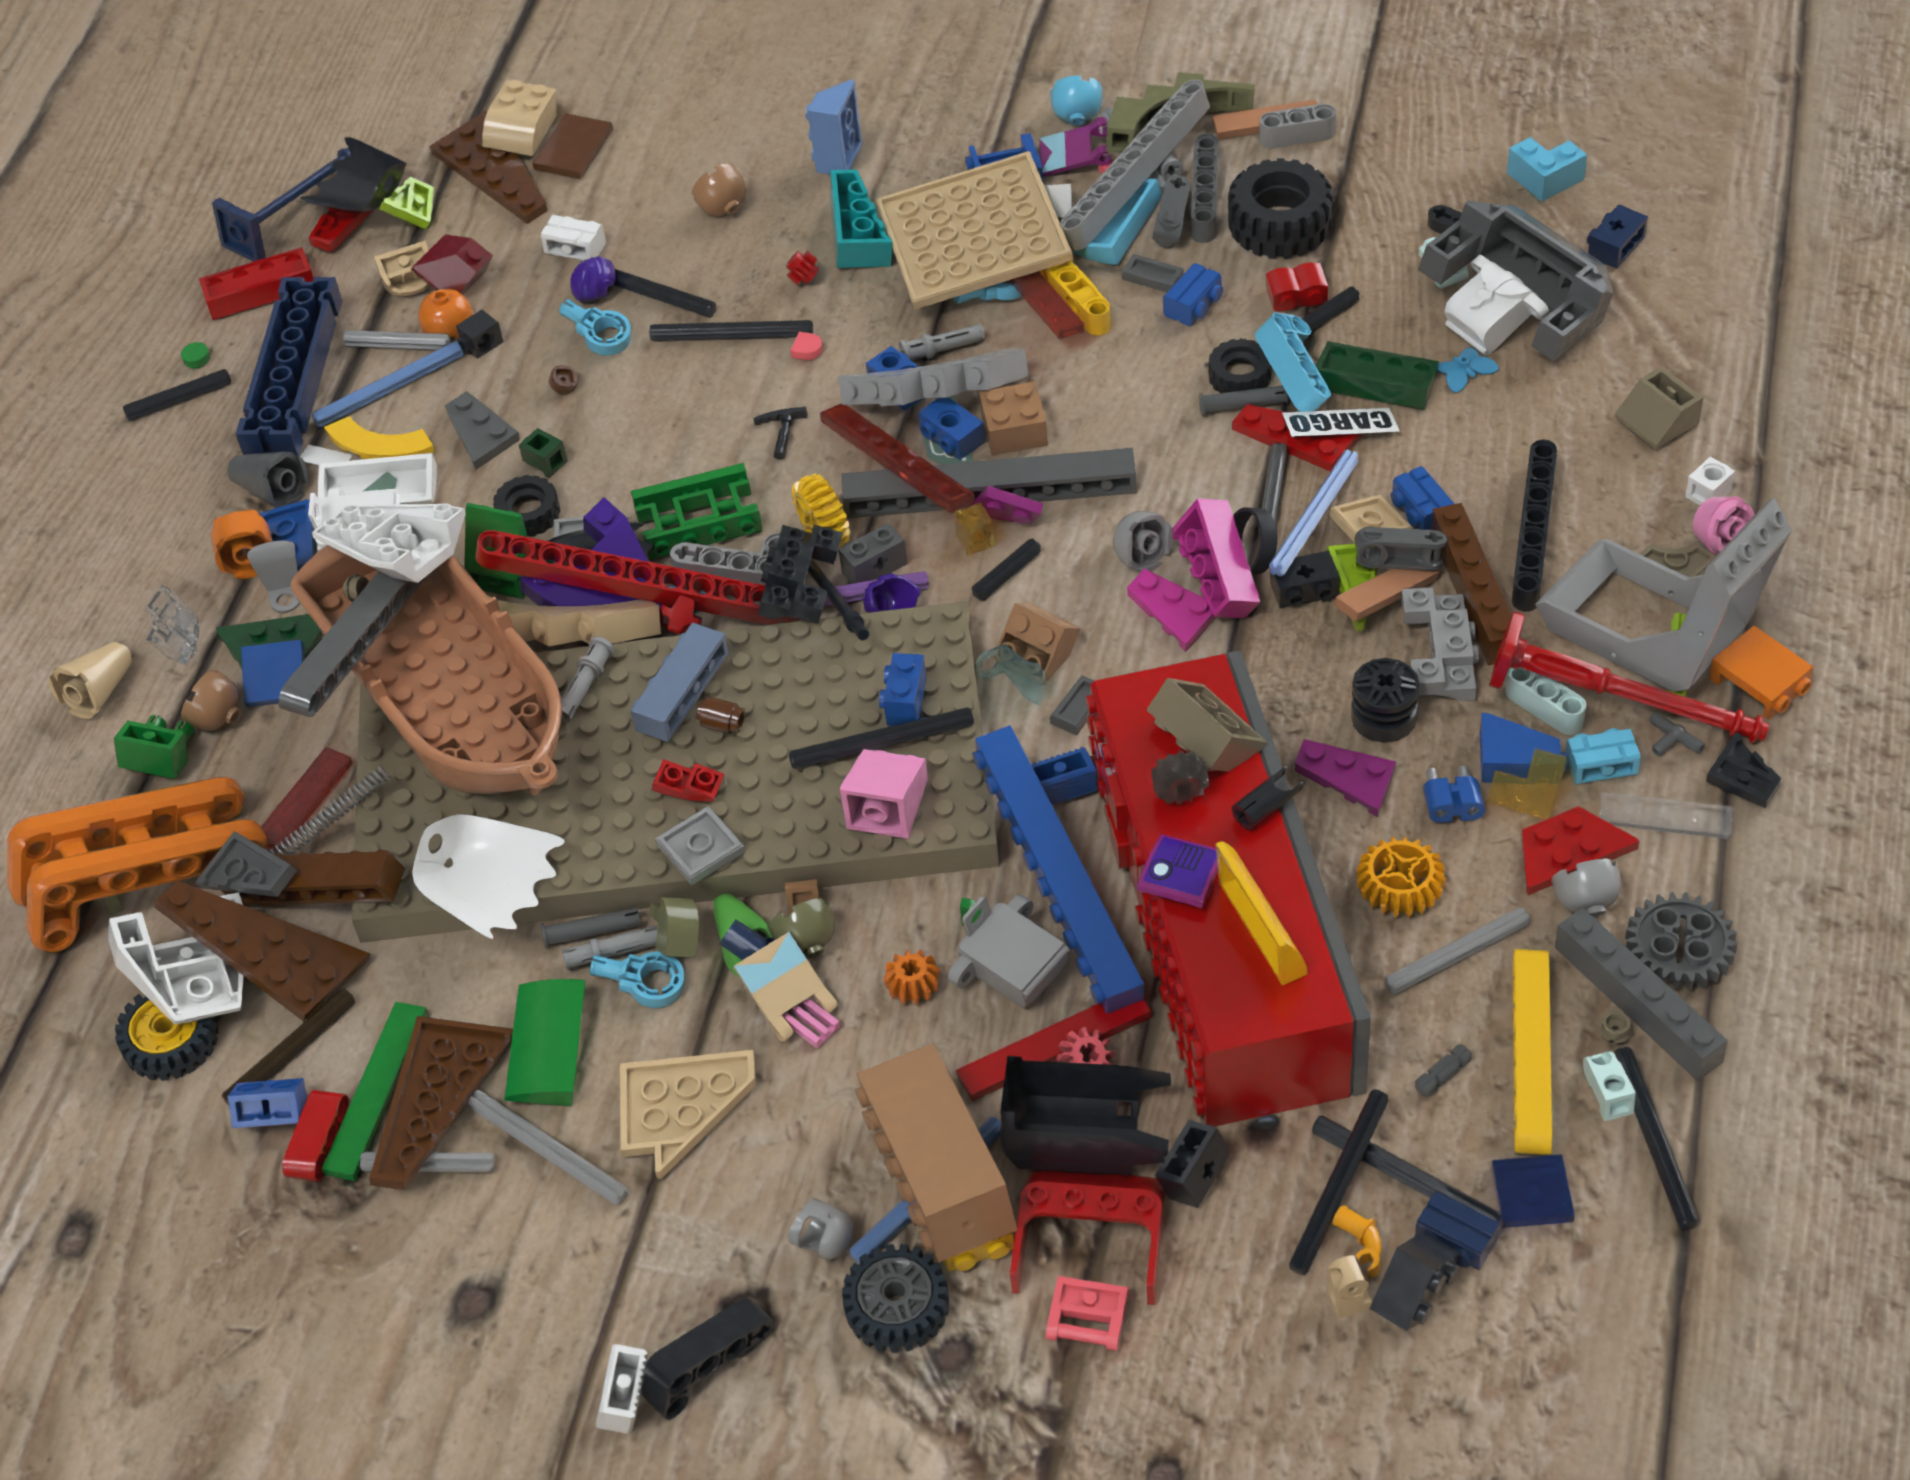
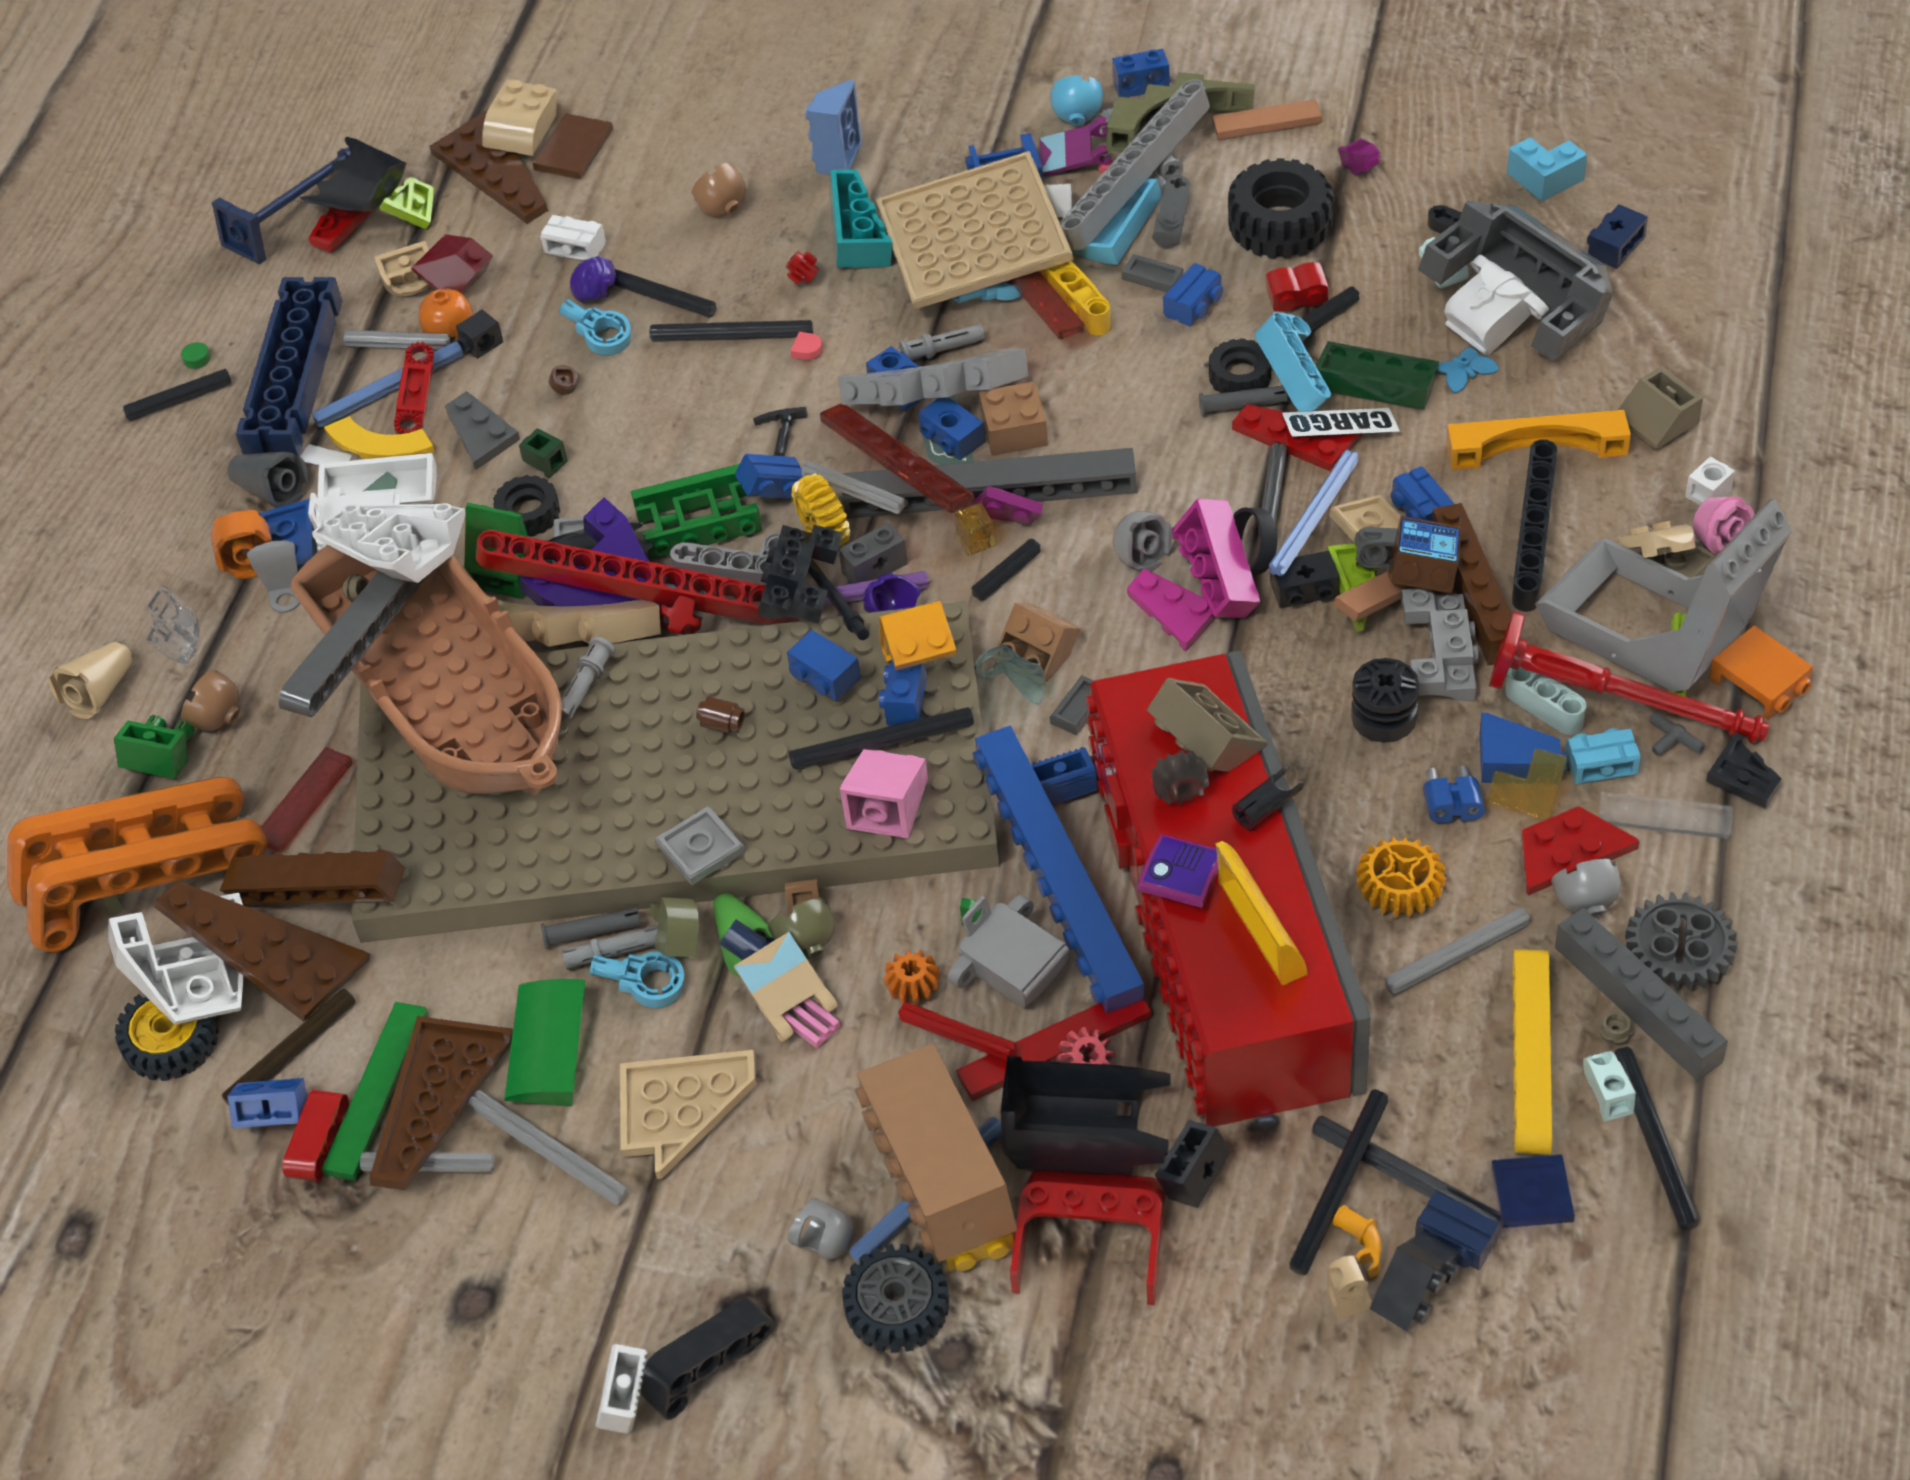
dark grey wing [195,831,297,897] -> none
red slope [199,247,314,320] -> none
dark green wing [216,614,322,670] -> none
blue tile [241,640,305,707] -> none
light grey piece [270,765,392,855] -> none
white piece [412,814,565,939] -> none
sand blue brick [631,622,729,742] -> none
red slope [651,759,725,802] -> none
coral plate [1046,1276,1129,1351] -> none
dark grey beam [1191,133,1219,243] -> none
light grey beam [1260,104,1336,148] -> none
magenta wing [1295,739,1396,817] -> none
dark grey axle [1415,1044,1472,1097] -> none
none -> red plate [394,341,434,434]
none -> blue brick [735,454,803,499]
none -> blue brick [787,630,861,701]
none -> light grey axle [801,461,905,514]
none -> light orange piece [879,600,956,671]
none -> red axle [898,1002,1018,1061]
none -> blue brick [1112,49,1170,98]
none -> magenta piece [1338,138,1381,176]
none -> slope [1387,516,1461,593]
none -> light orange arch [1446,410,1631,470]
none -> tan slope [1618,521,1696,558]

